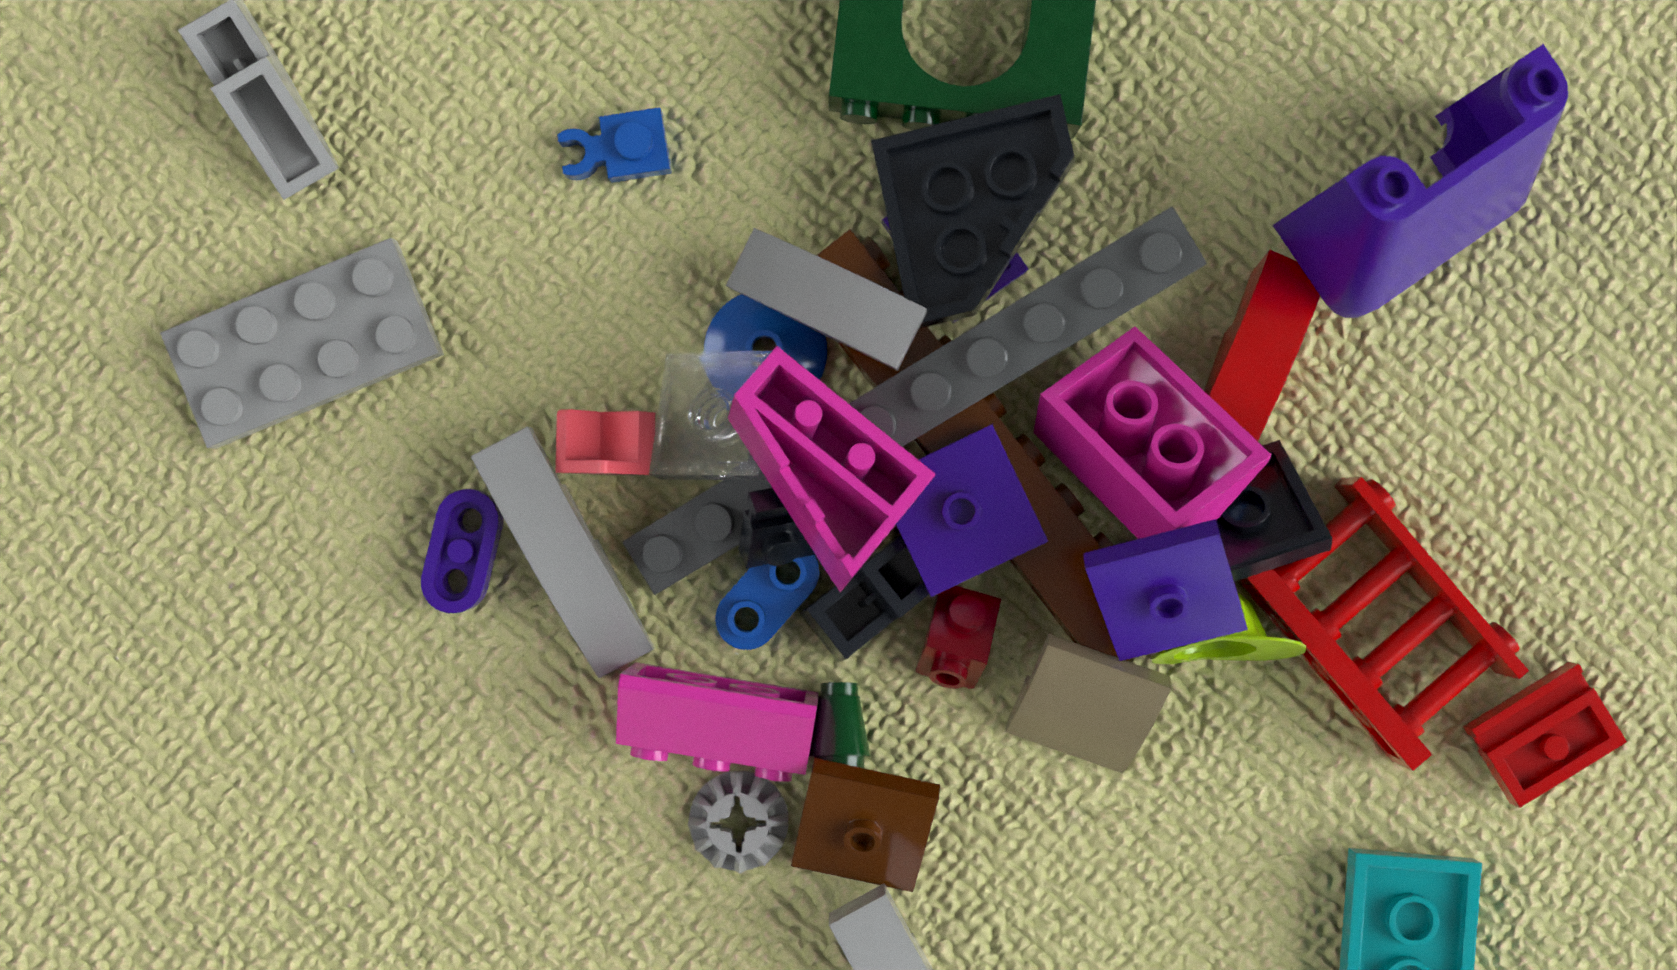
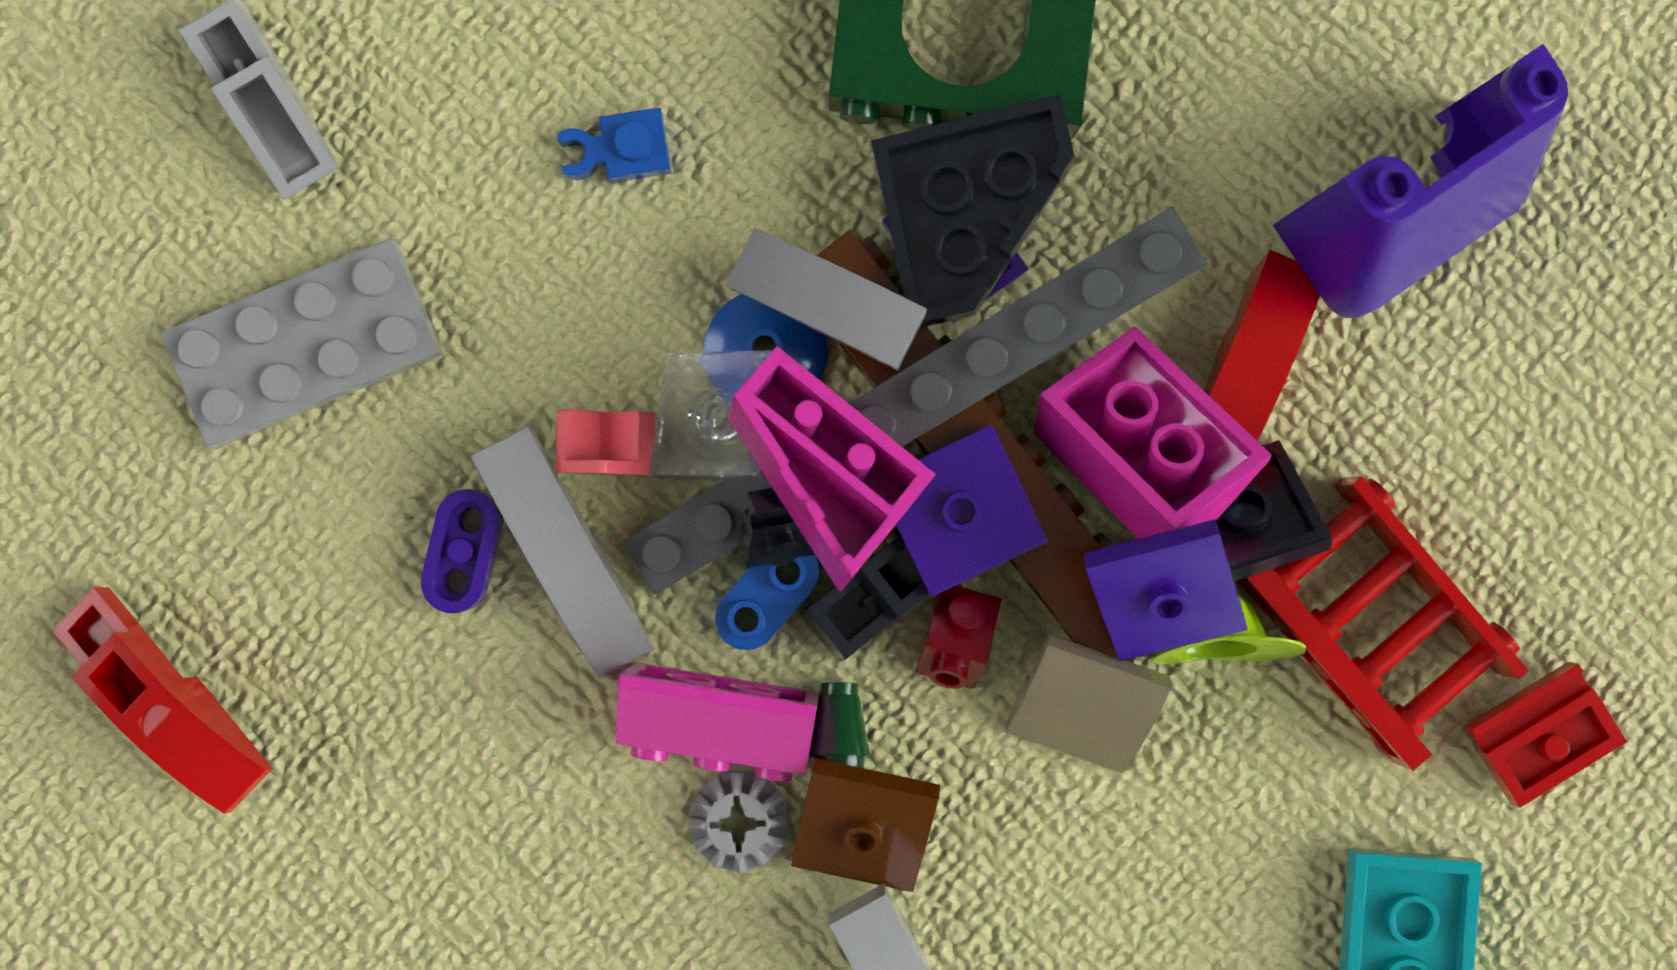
none -> red slope [52,586,273,814]

